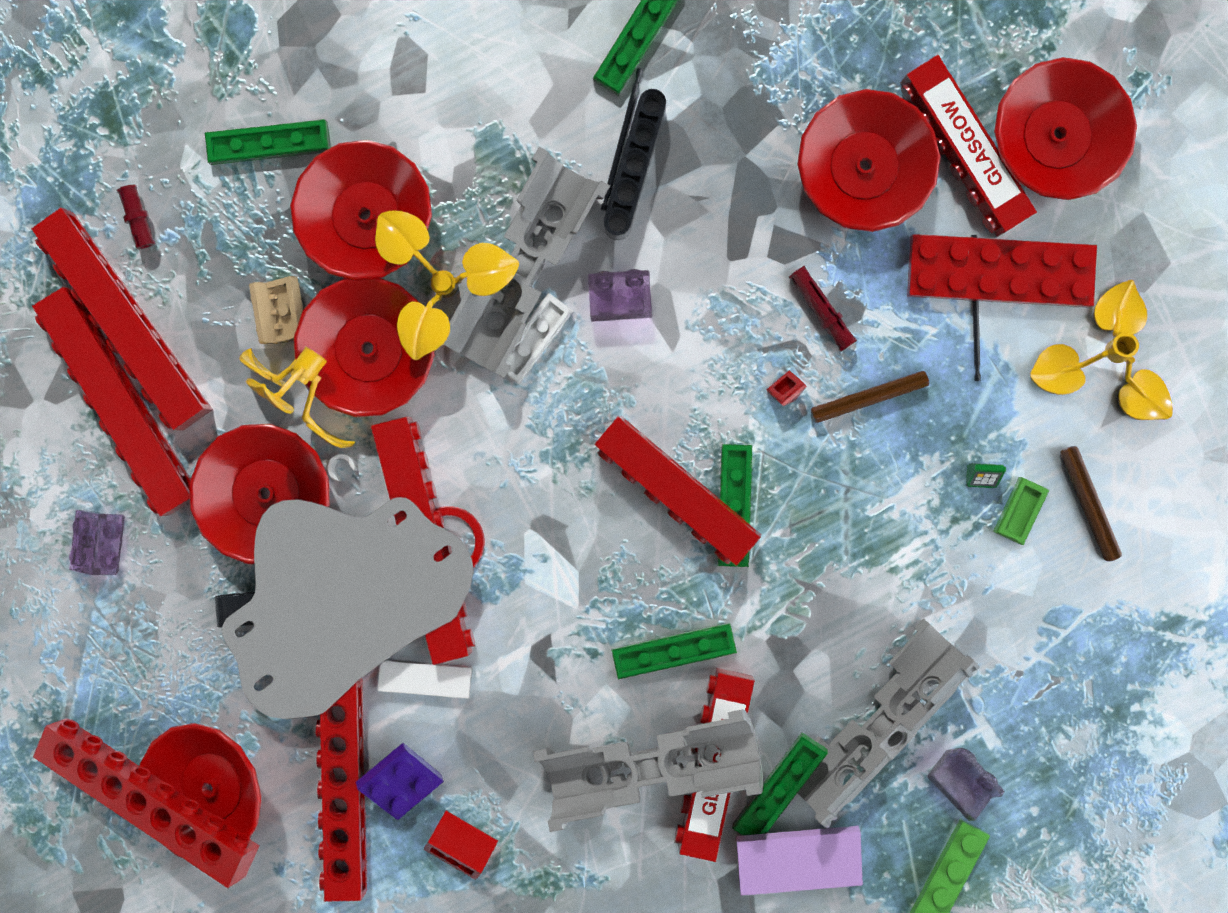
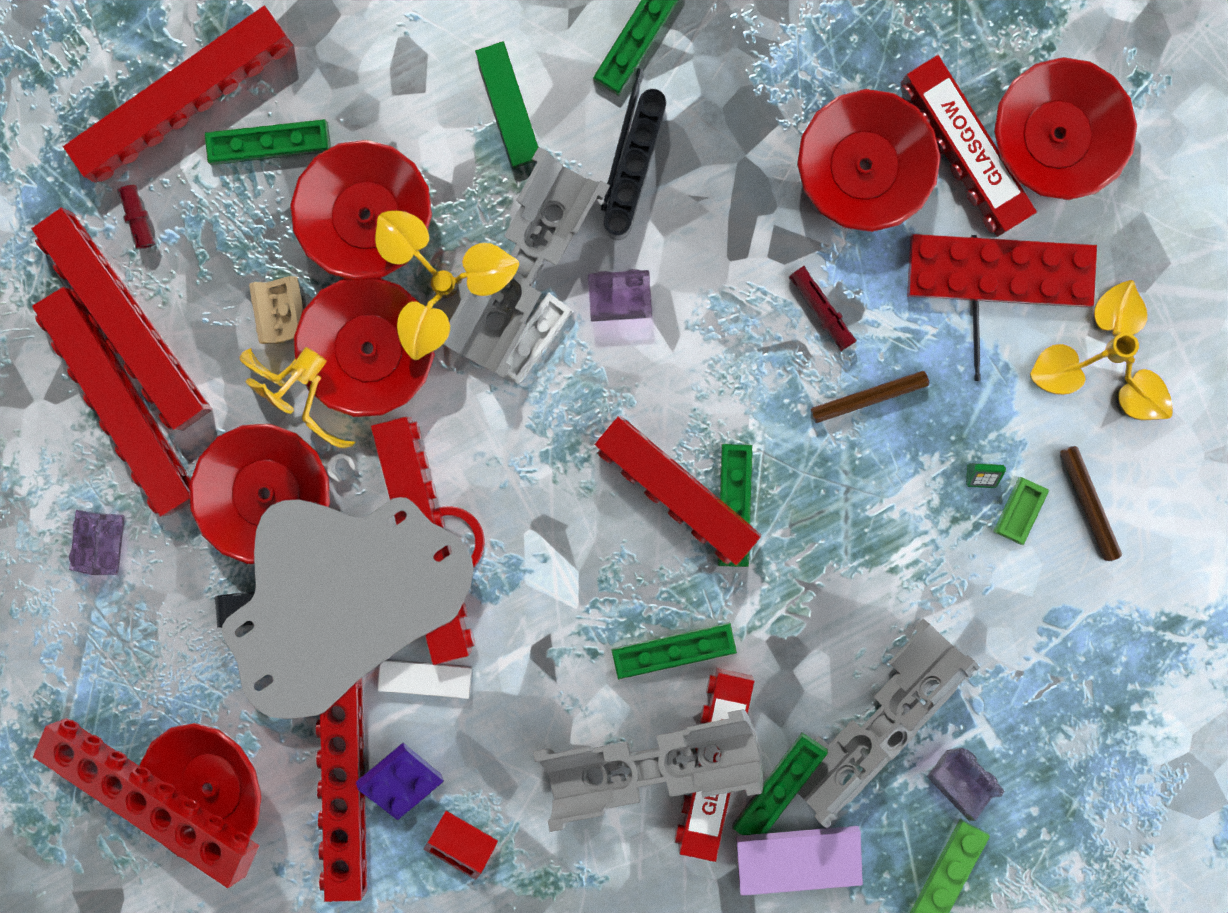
red slope [766,370,807,406] -> none
none -> red brick [62,5,293,183]
none -> green tile [475,41,538,169]

